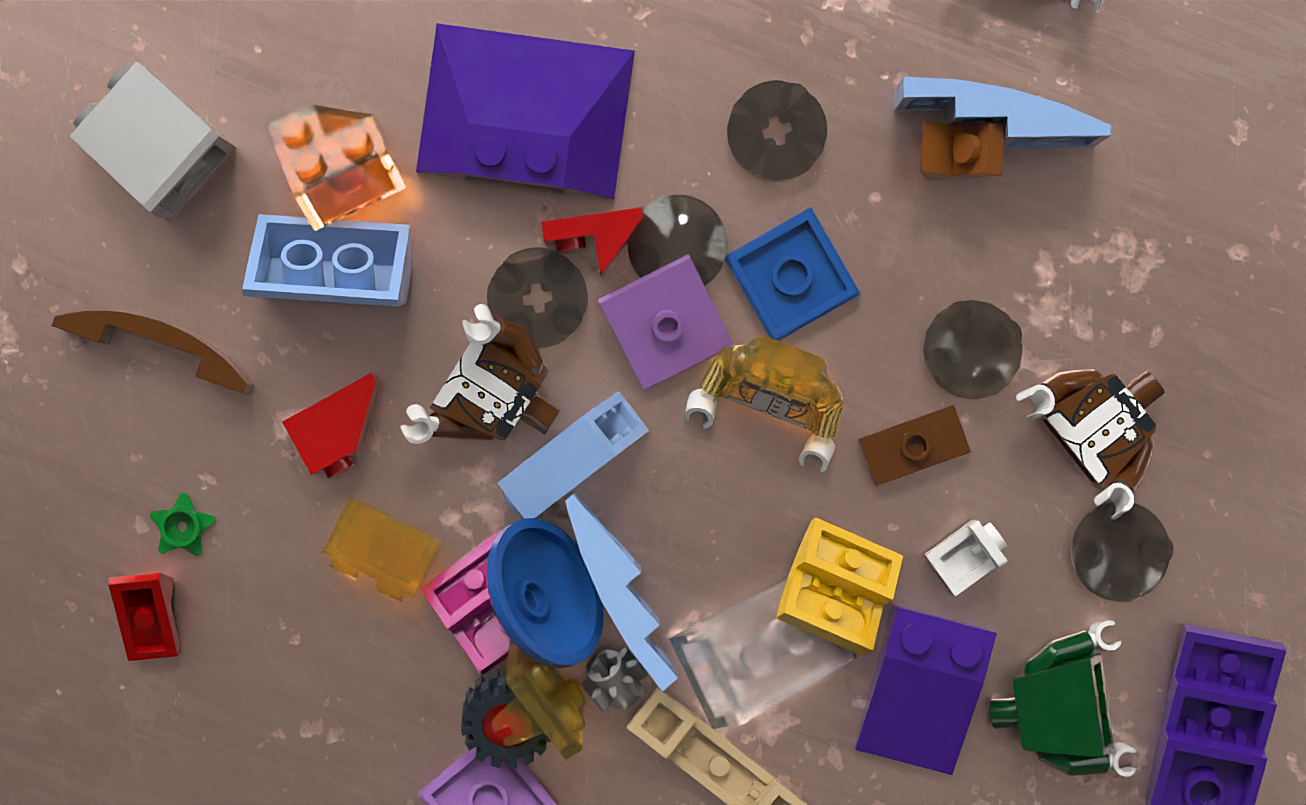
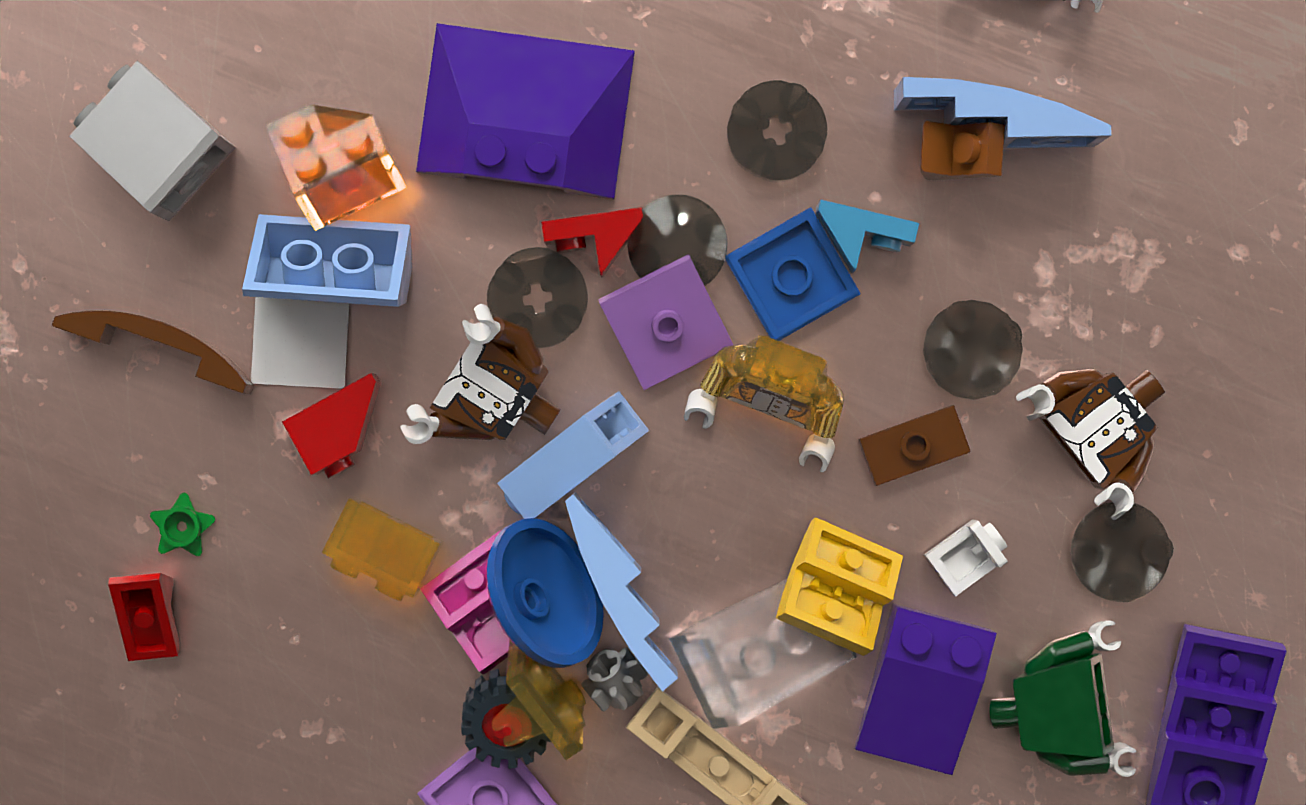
none -> white sticker [251,297,349,388]
none -> dark azure slope [815,200,919,273]

